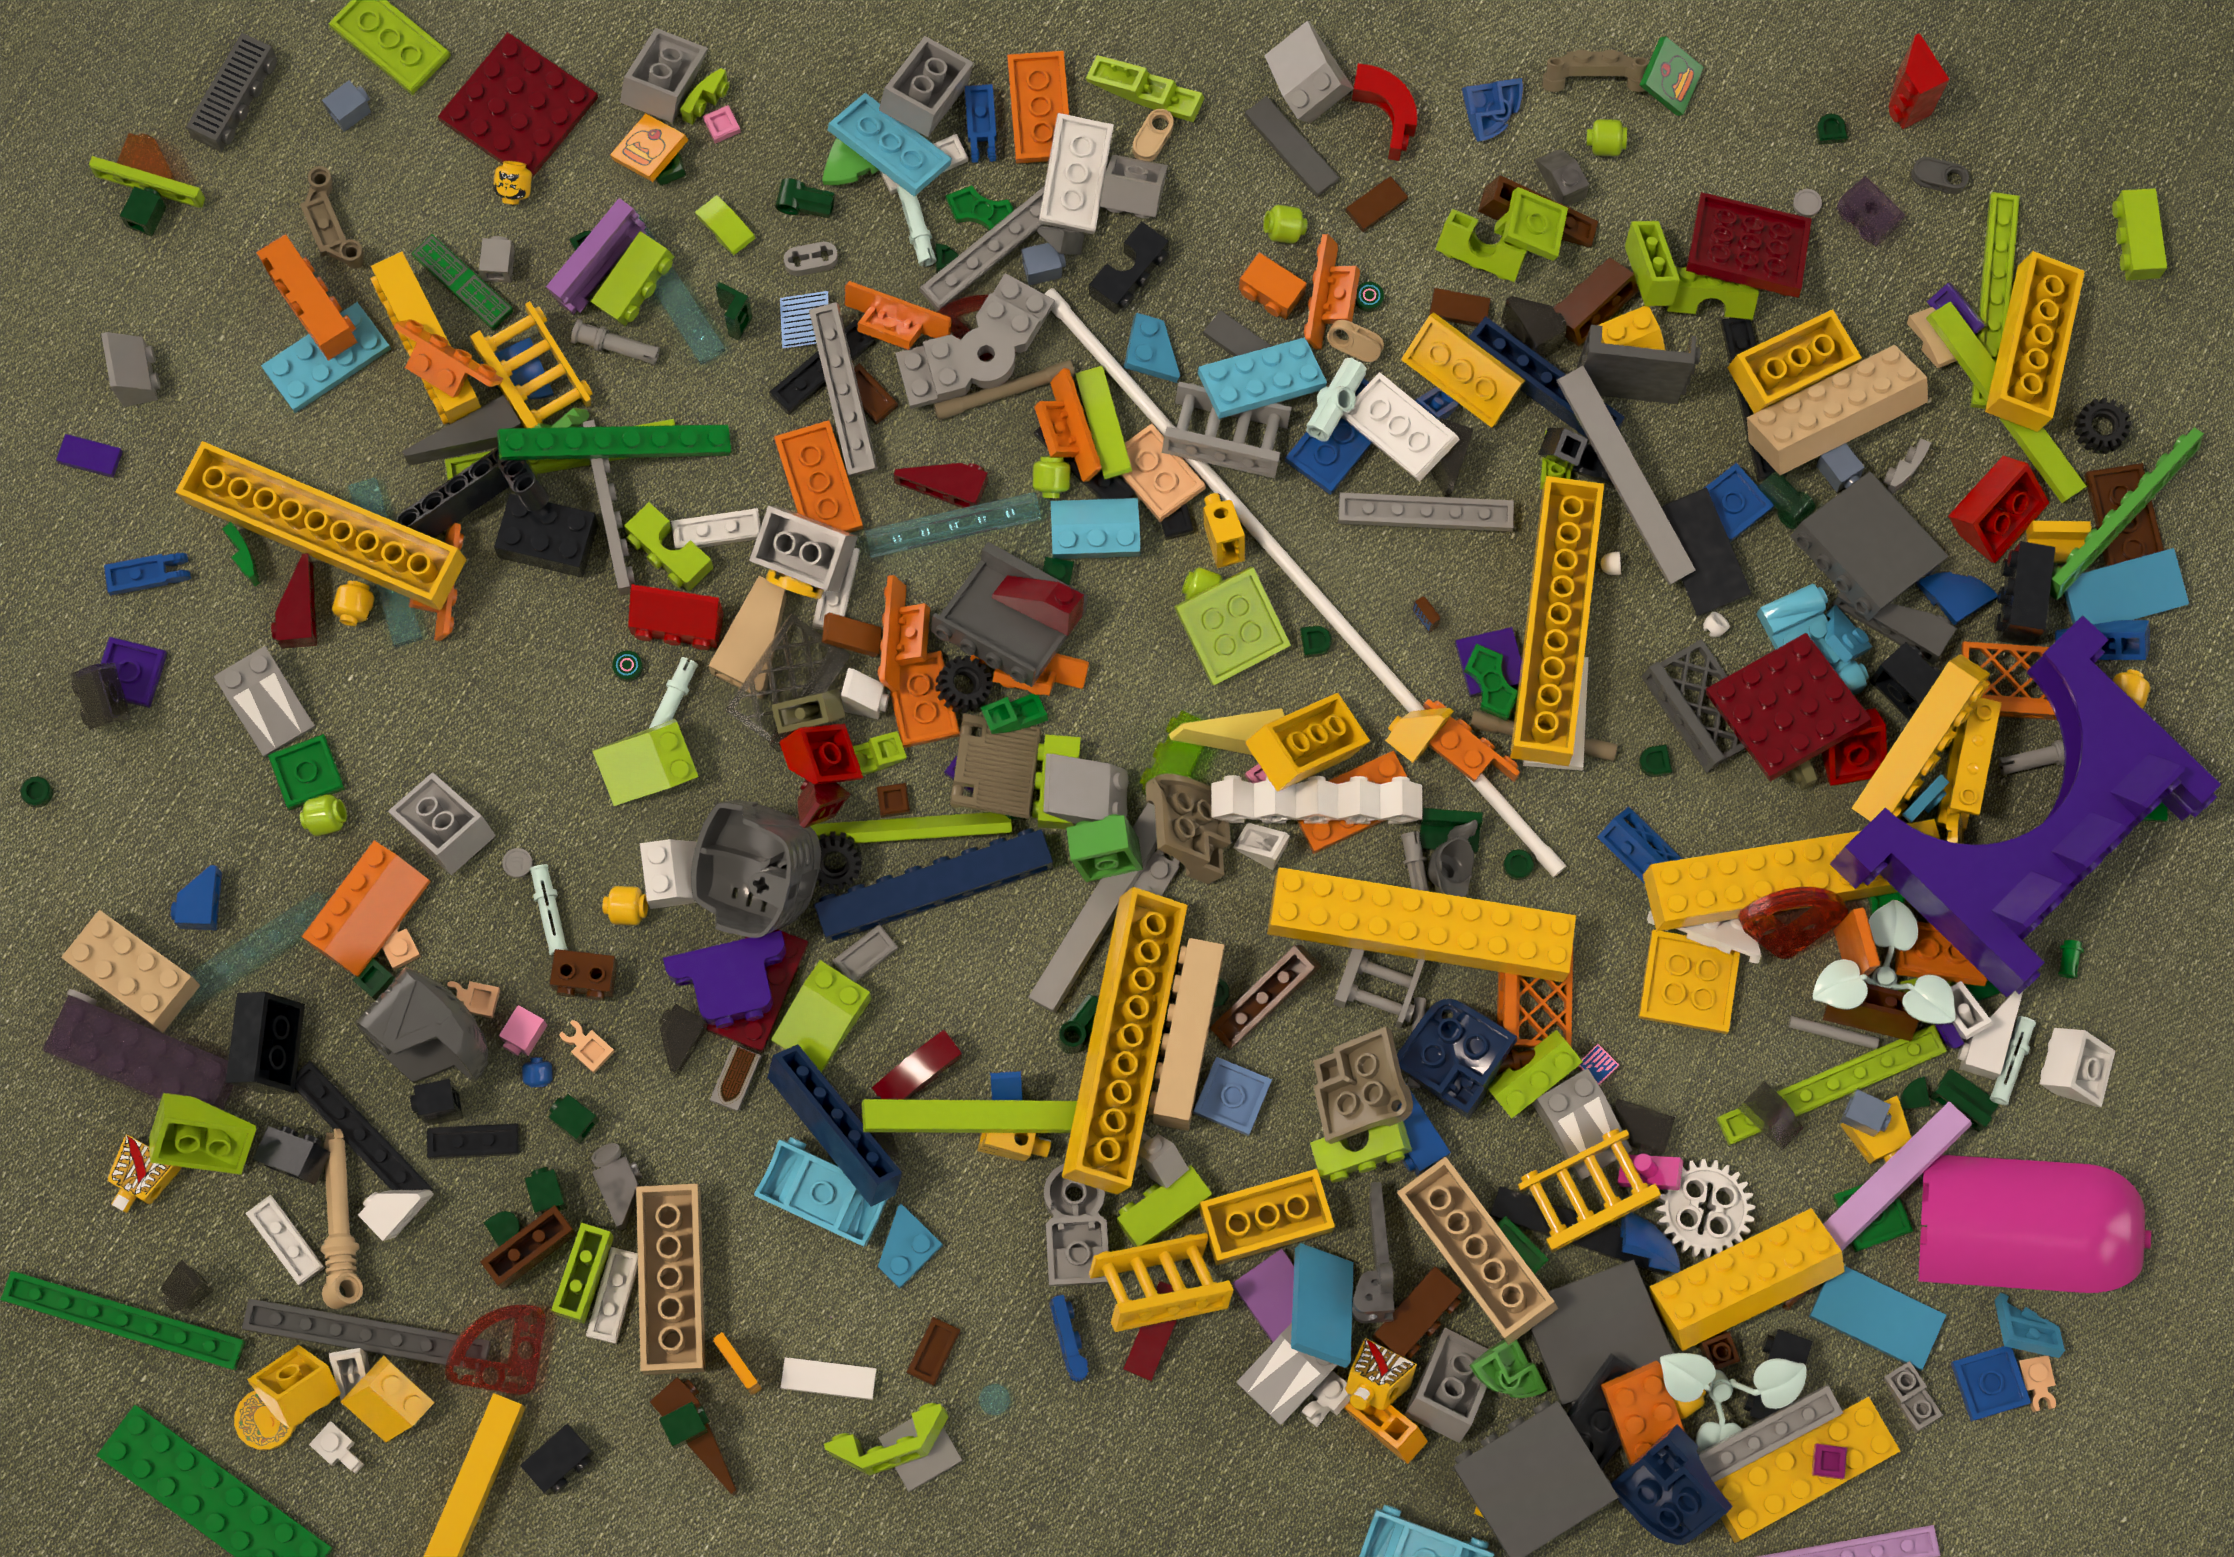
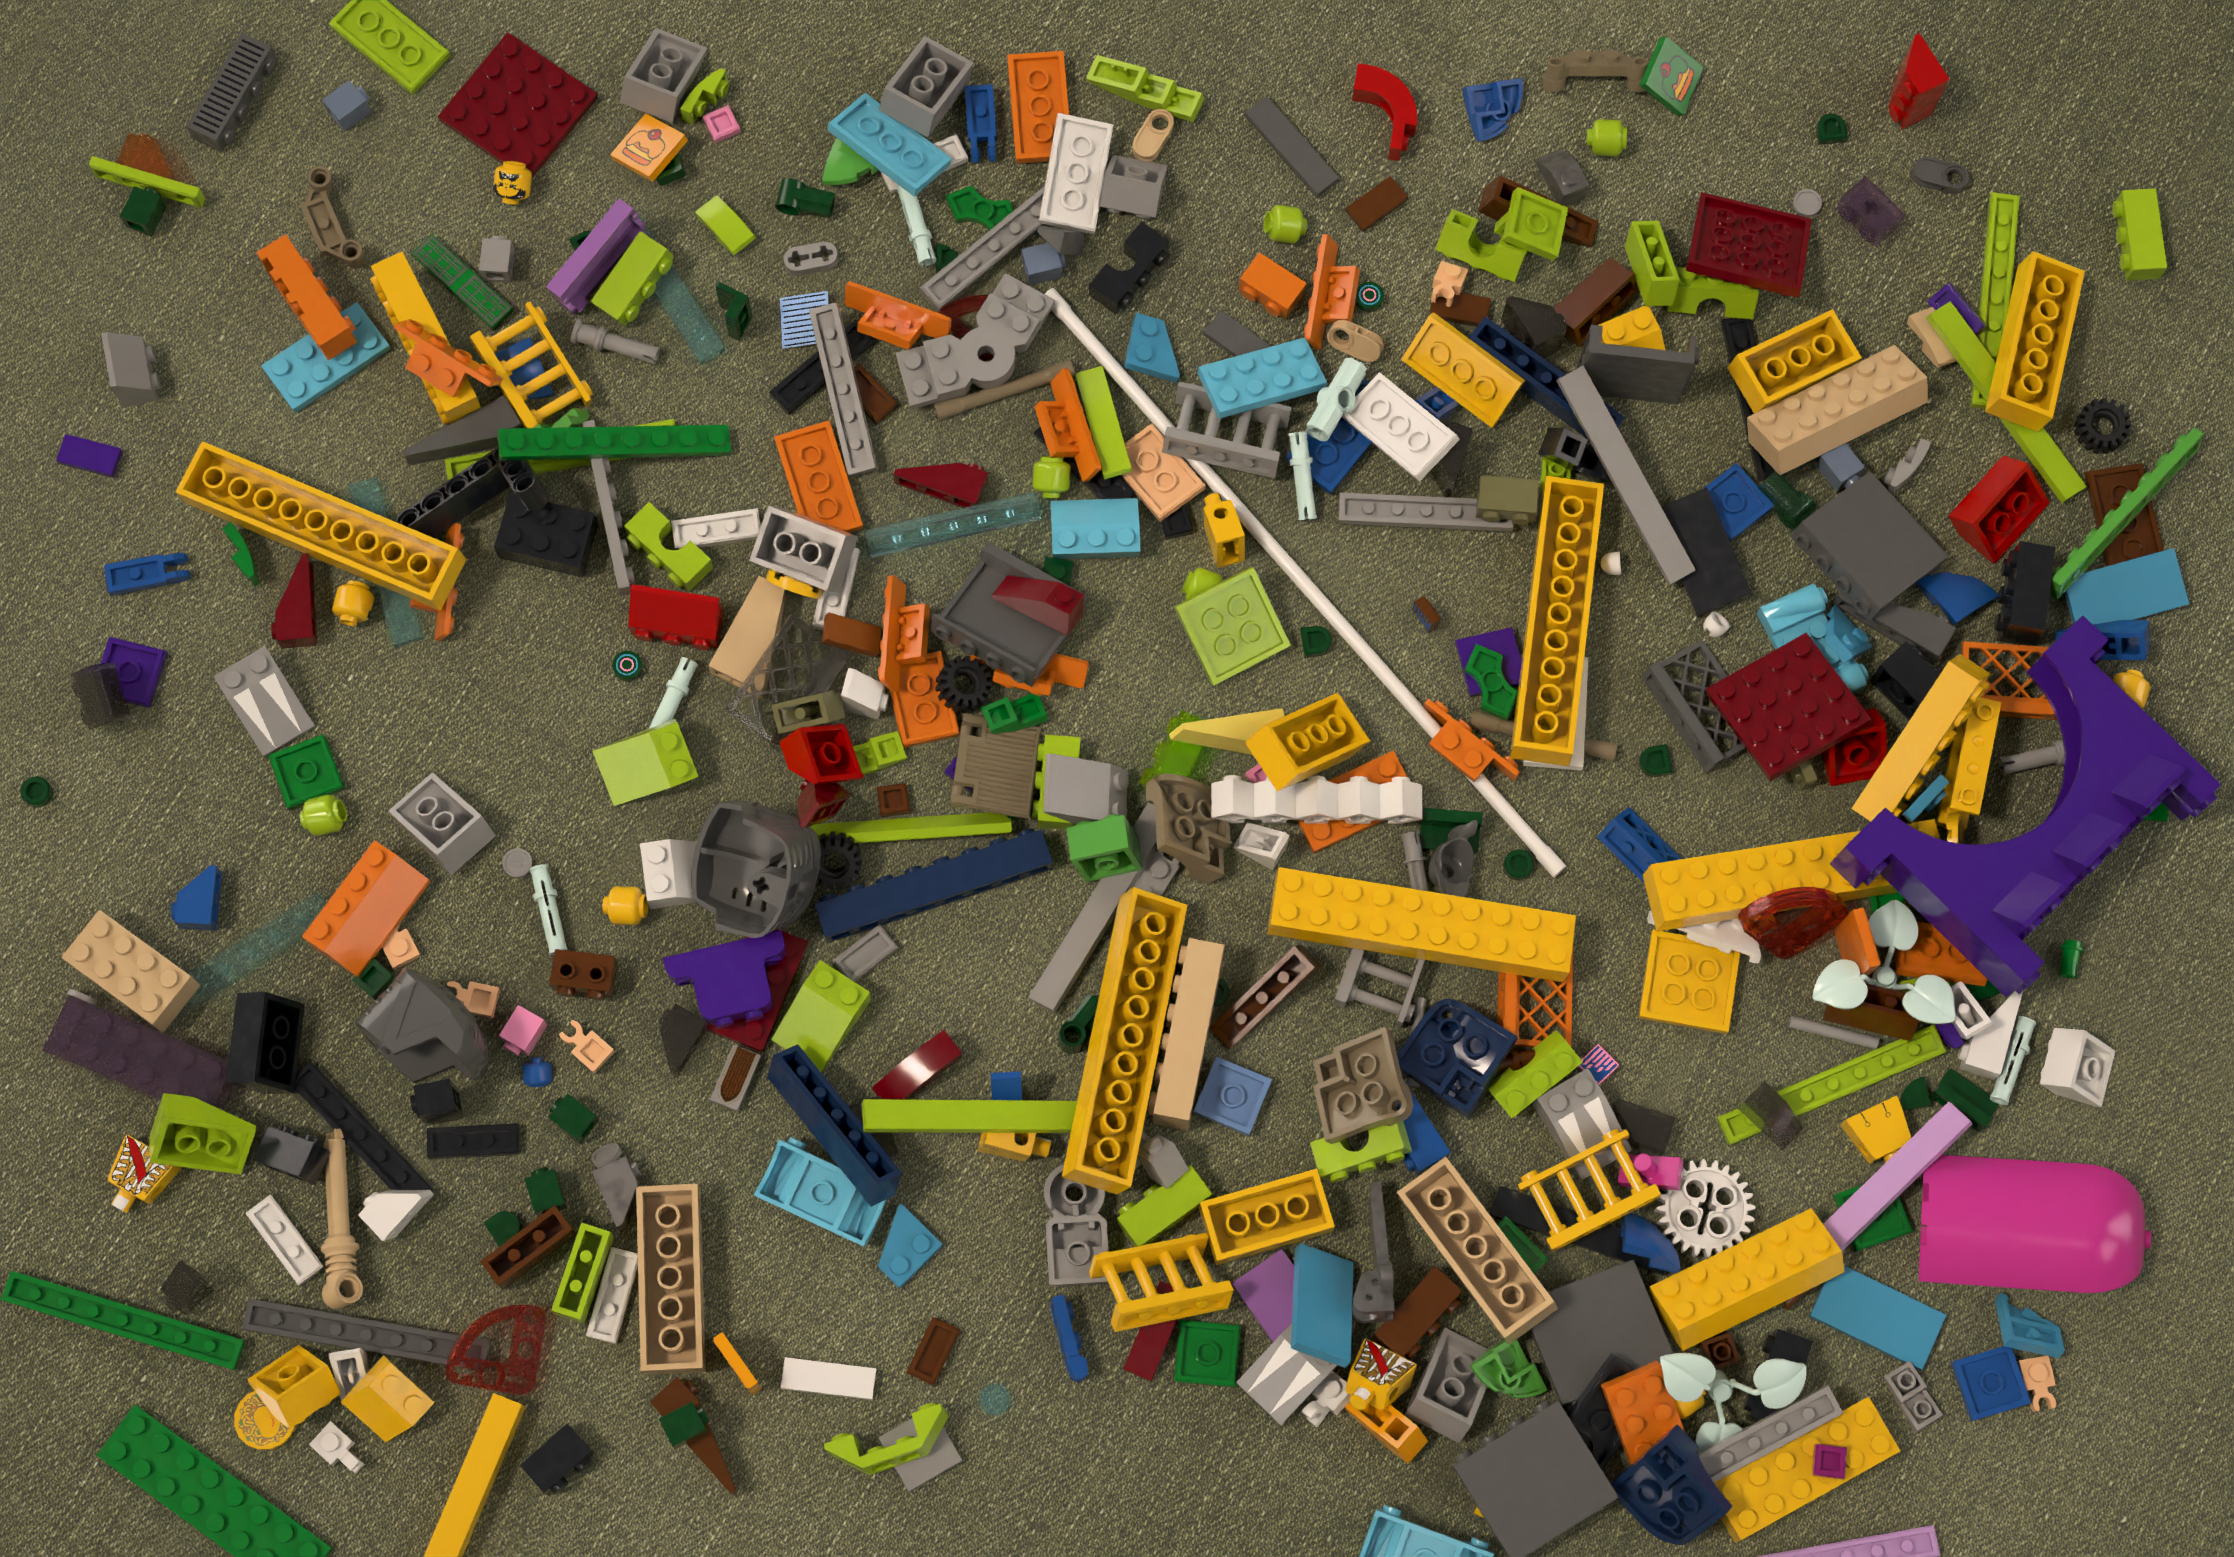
light grey slope [1264,21,1354,123] -> none
yellow slope [1385,708,1454,763] -> none
sand blue brick [1840,1089,1892,1137] -> none
yellow panel [2026,521,2091,563] -> none
none -> green tile [1174,1320,1240,1388]
none -> light aqua pin [1289,431,1317,520]
none -> light nougat plate [1431,261,1468,307]
none -> olive brick [1476,475,1539,525]

